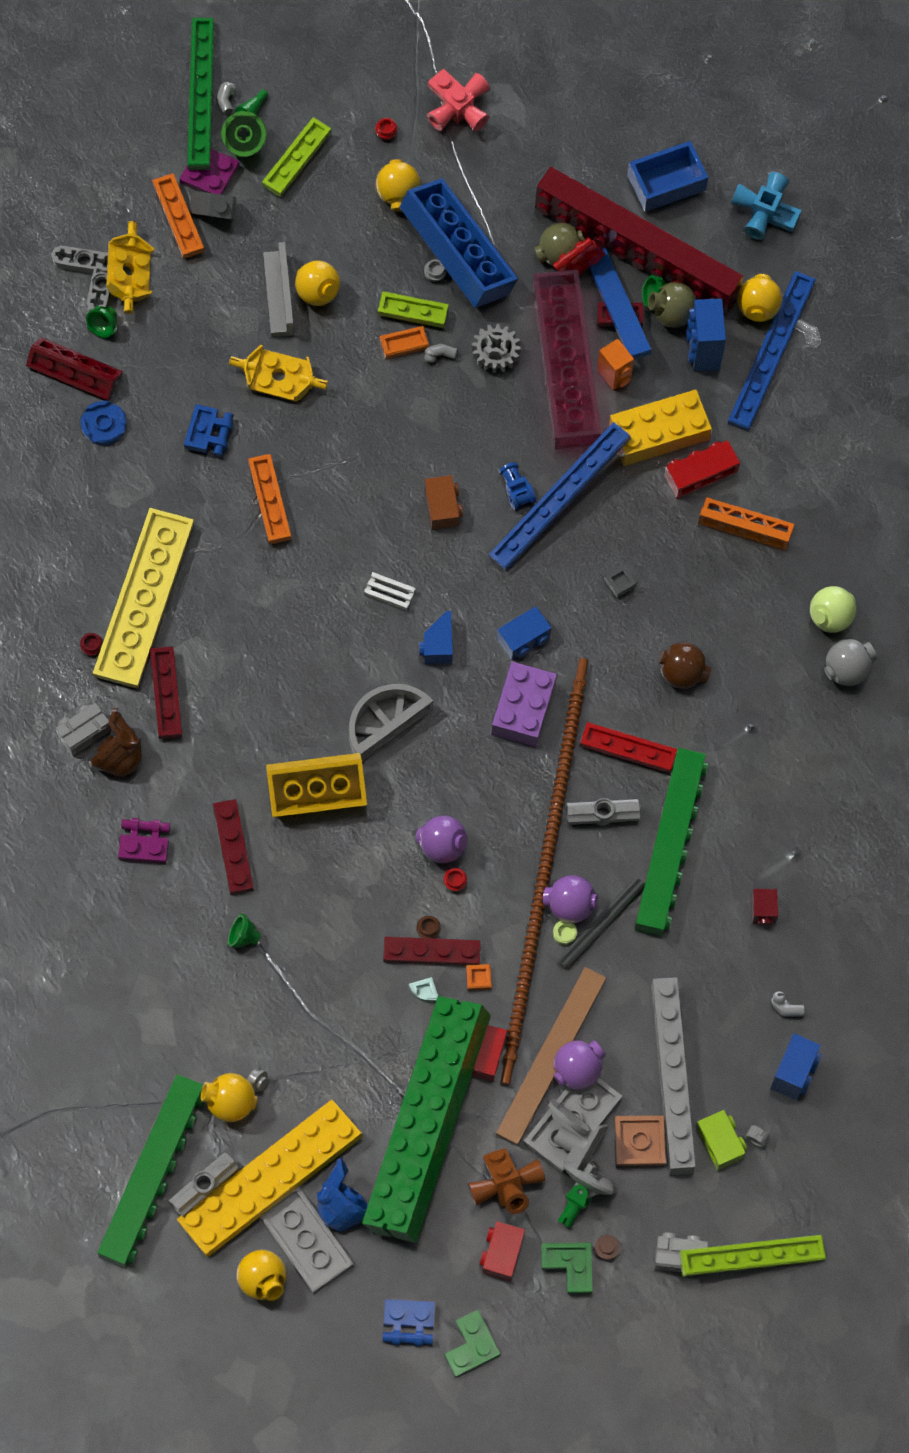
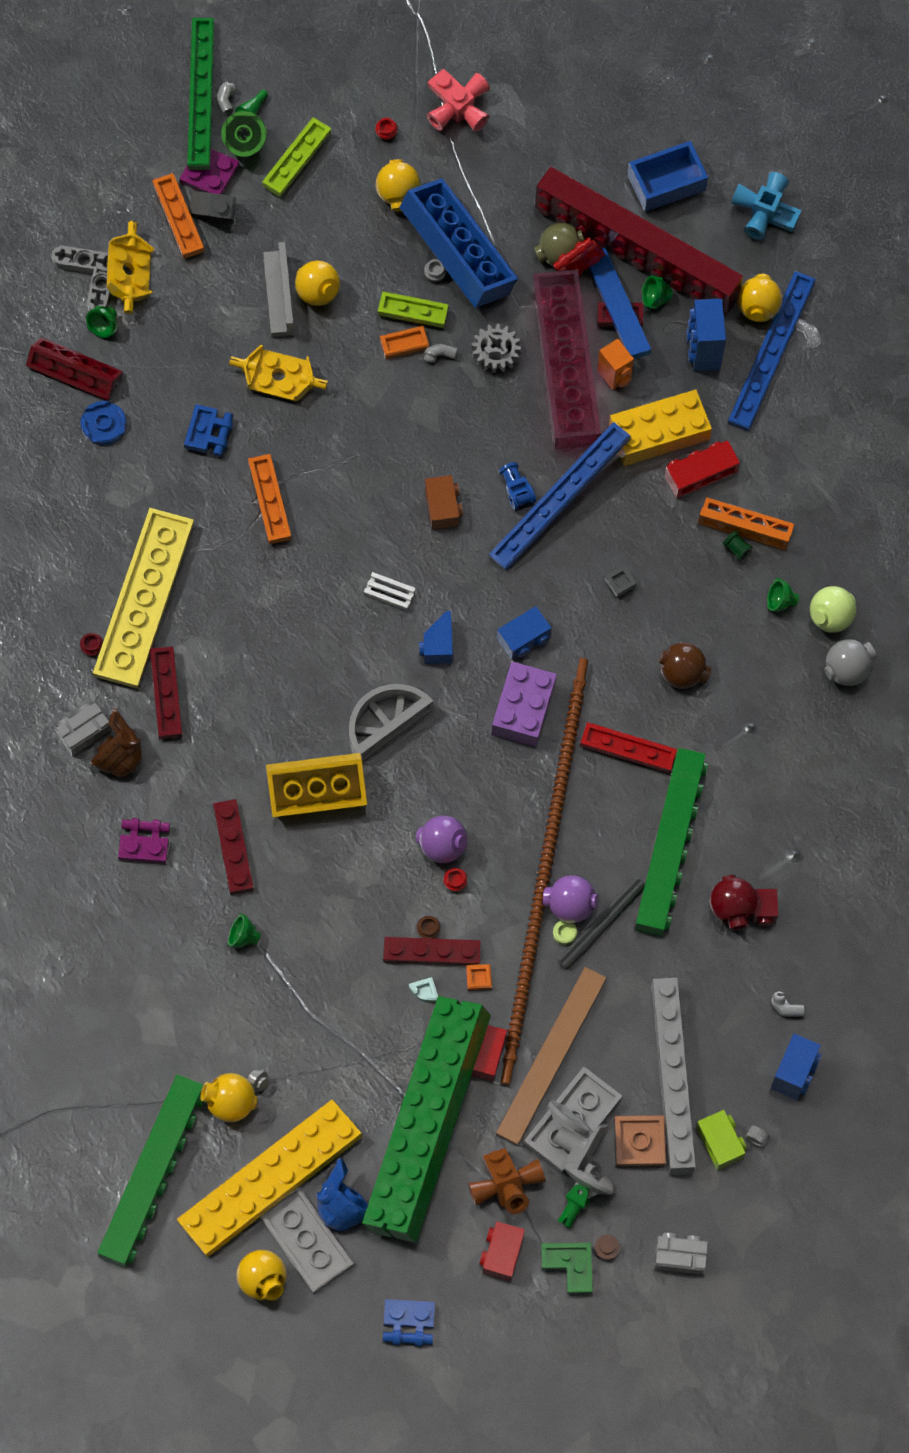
light grey piece [169,1152,239,1217] -> none
green plate [444,1310,500,1378] -> none
medium lavender brick [553,1040,606,1090] -> none
light grey piece [567,798,640,826] -> none
olive brick [648,282,697,328] -> none
lime tile [679,1235,826,1276] -> none
none -> dark red brick [710,875,758,930]
none -> dark green bush [722,531,753,561]
none -> green piece [767,578,799,612]

